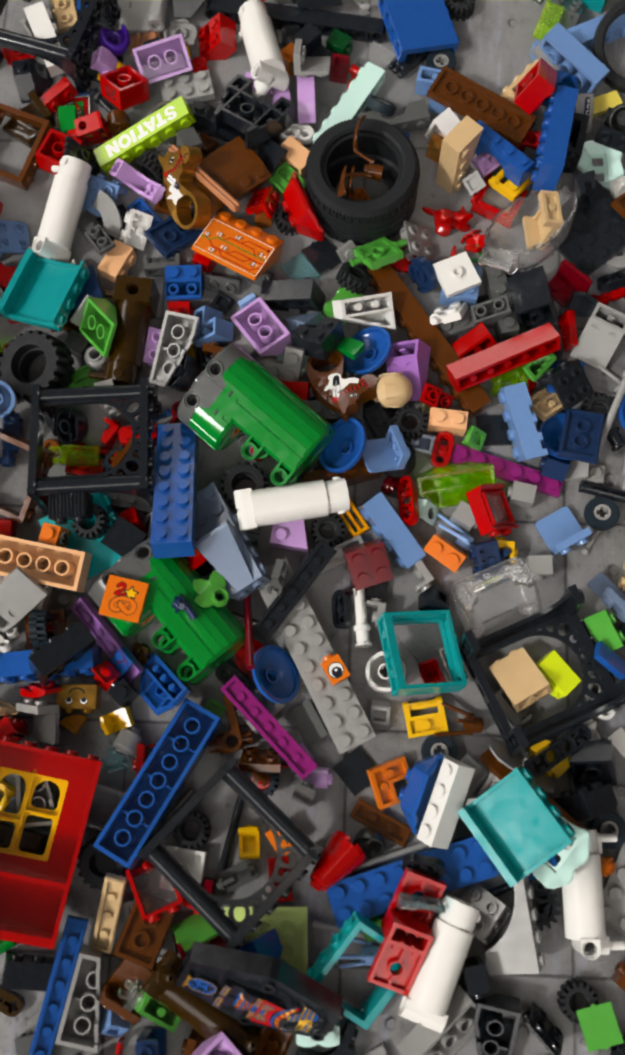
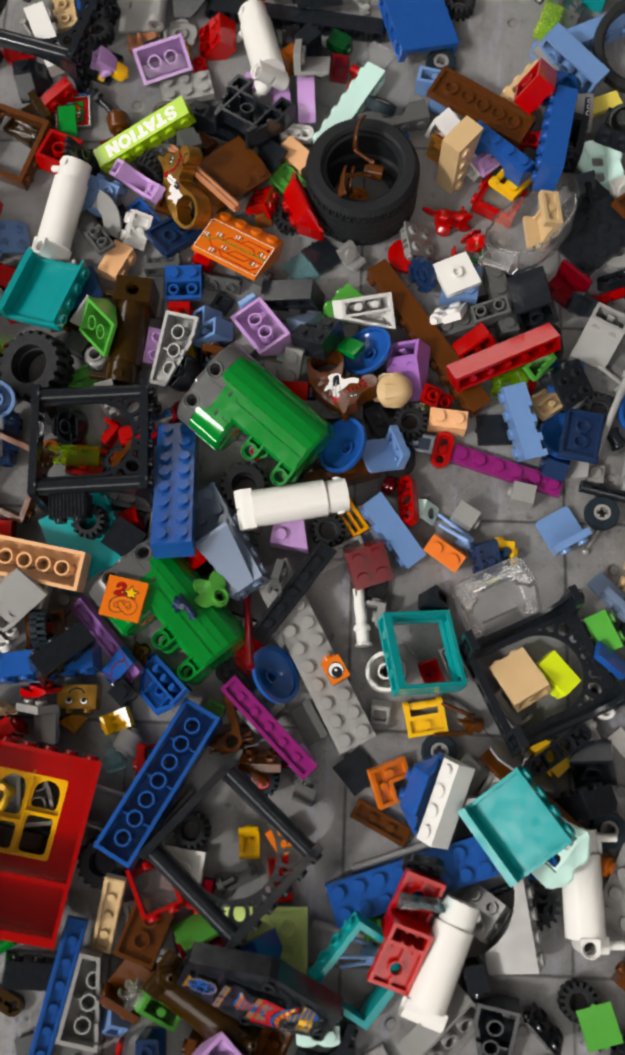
orange brick [38,522,71,548] -> none
red torso [67,110,112,146] -> none
red bracket [91,660,121,692] -> none
dark purple piece [98,23,130,57] -> none
red brick [99,65,150,111] -> none
black bar [218,795,245,869] -> none
lavender brick [303,767,333,789] -> none
red cone [309,830,366,892] -> none
black plate [332,590,352,629] -> none
black tyre [336,261,372,294] -> none
bright green plate [350,237,407,271] -> none
pearl dark grey piece [352,828,386,858] -> none
black hinge [388,51,431,79] -> none
light grey bracket [413,560,434,592] -> none
clear neon green wedge [417,462,495,508] -> none
light grey tile [461,169,487,196] -> none
bright green tile [462,426,487,451] -> none
red window [466,483,519,538] -> none
light grey brick [522,555,553,581] -> none
red plate [558,310,578,352] -> none

